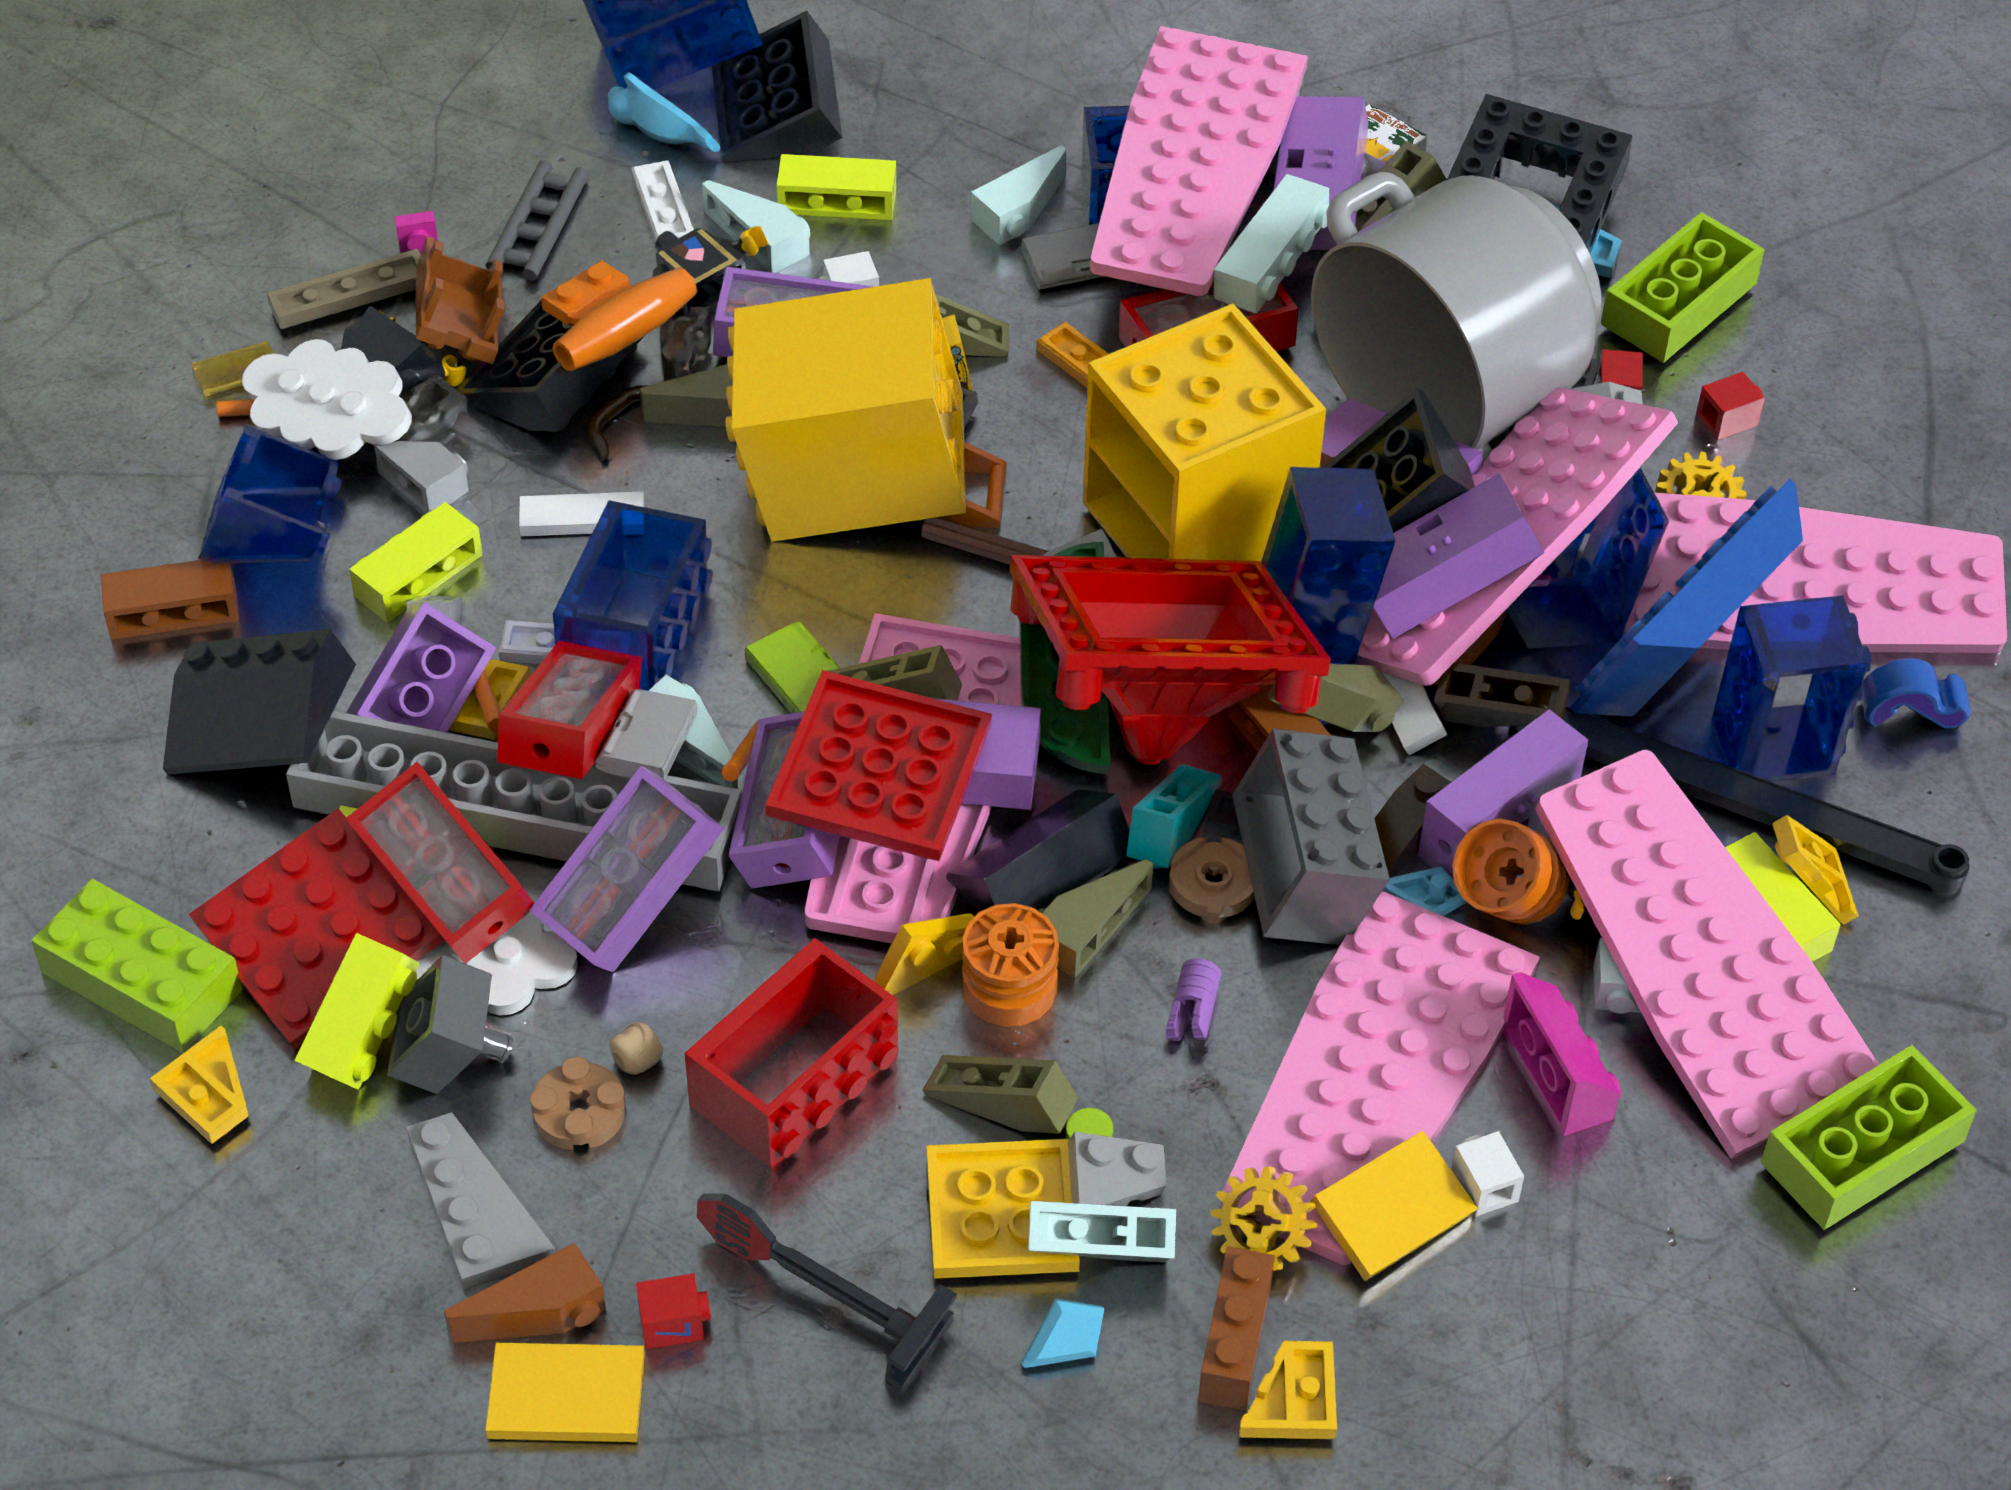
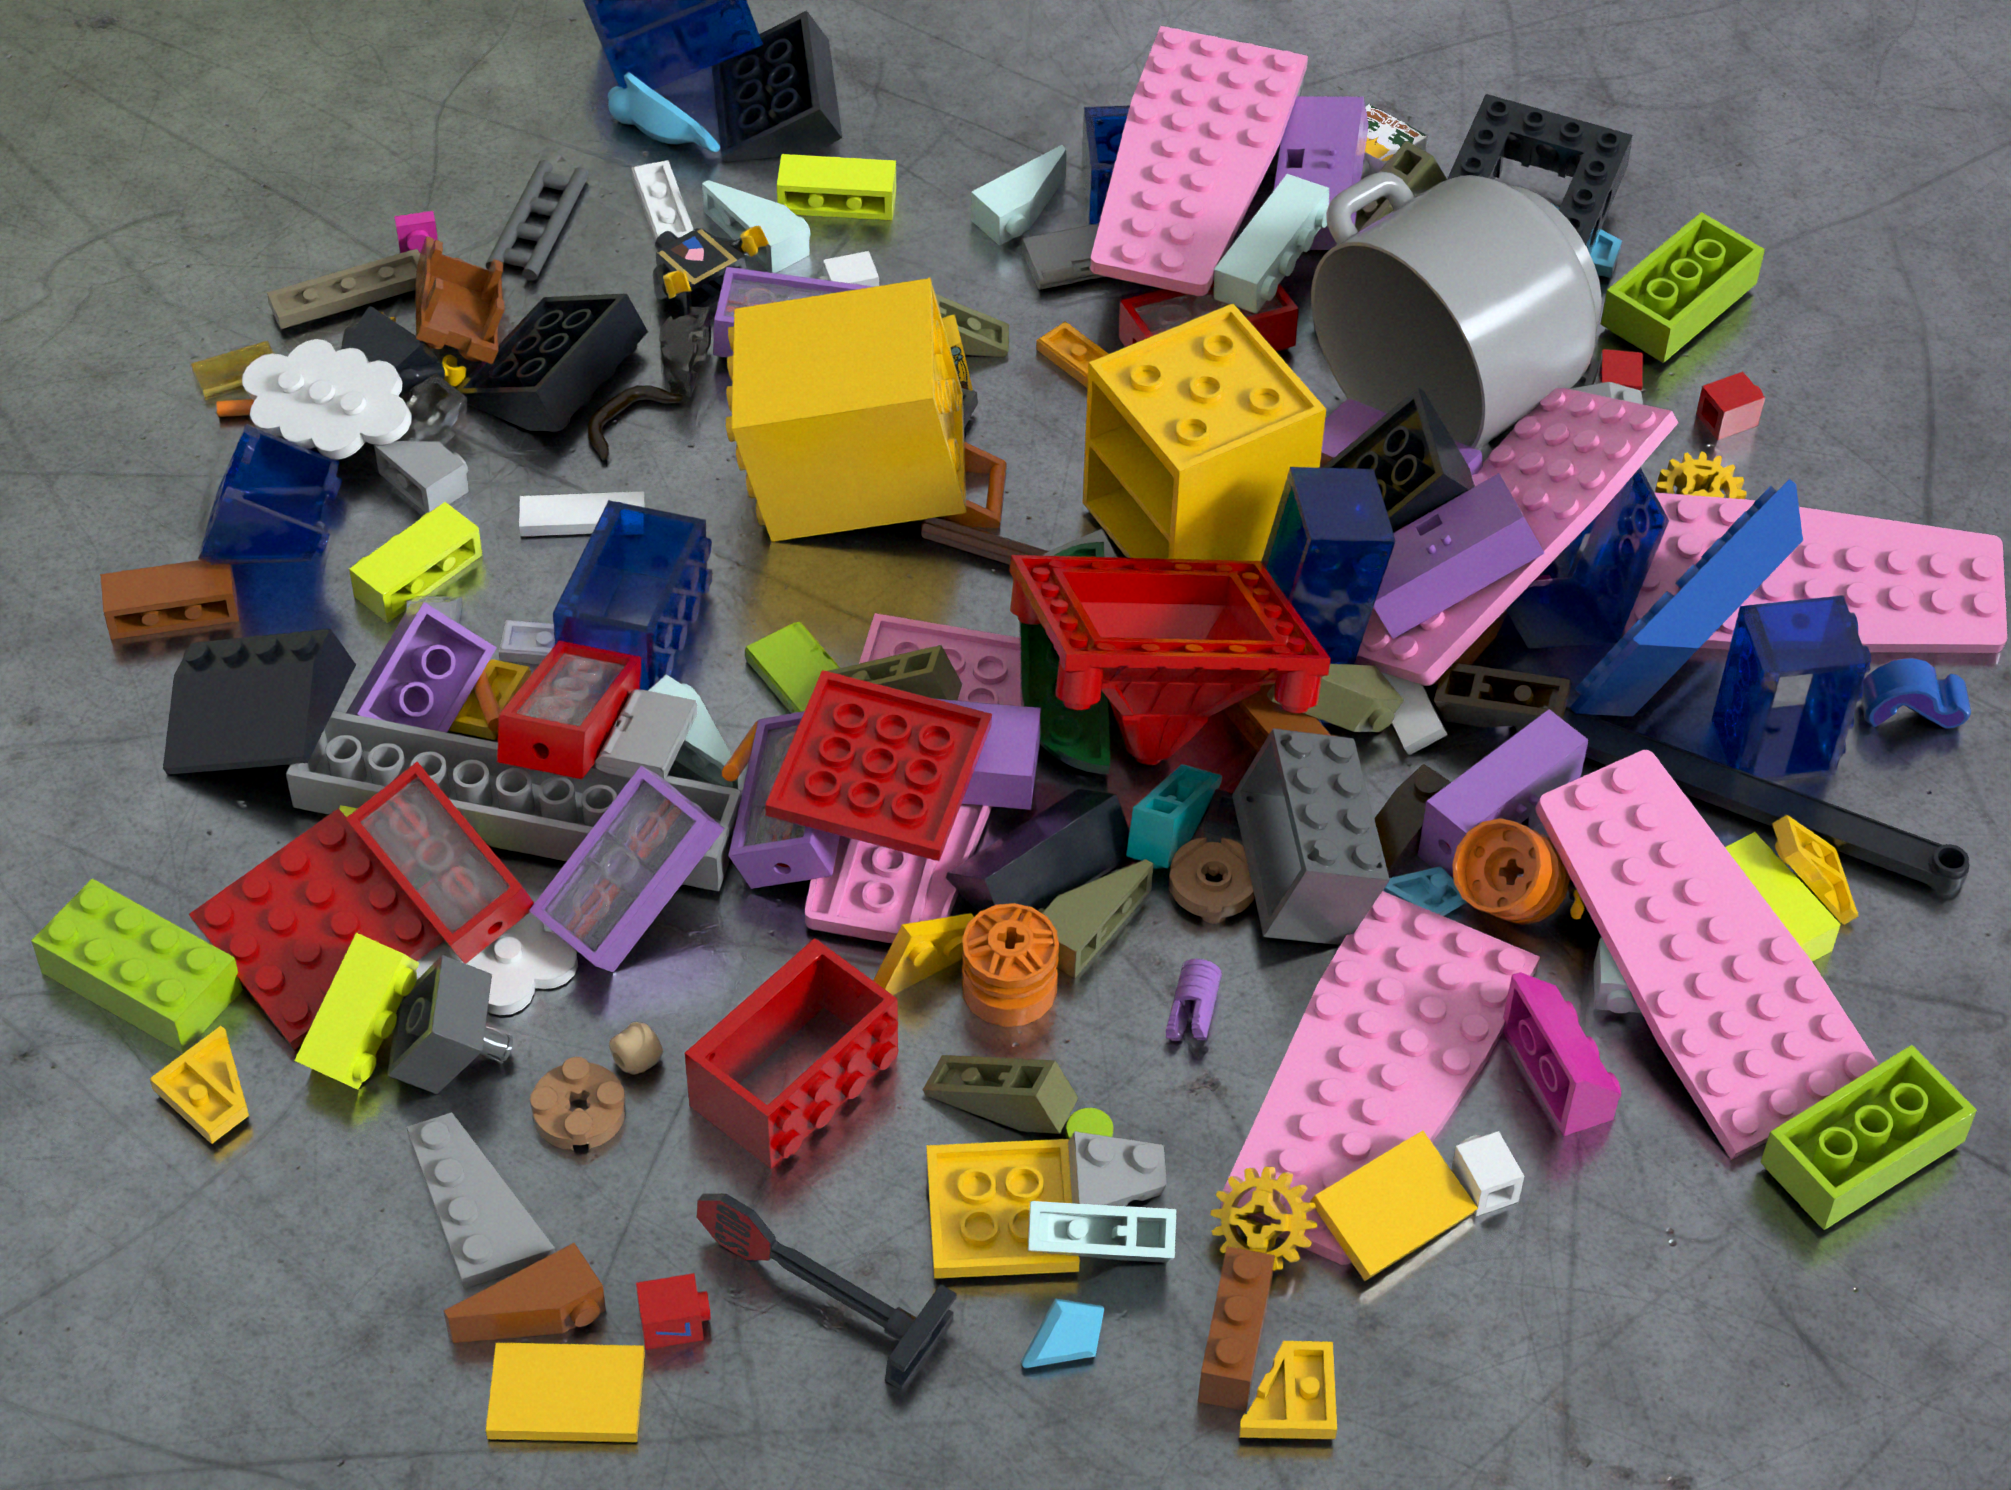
orange plate [541,260,697,371] -> none
olive slope [640,365,733,427] -> none

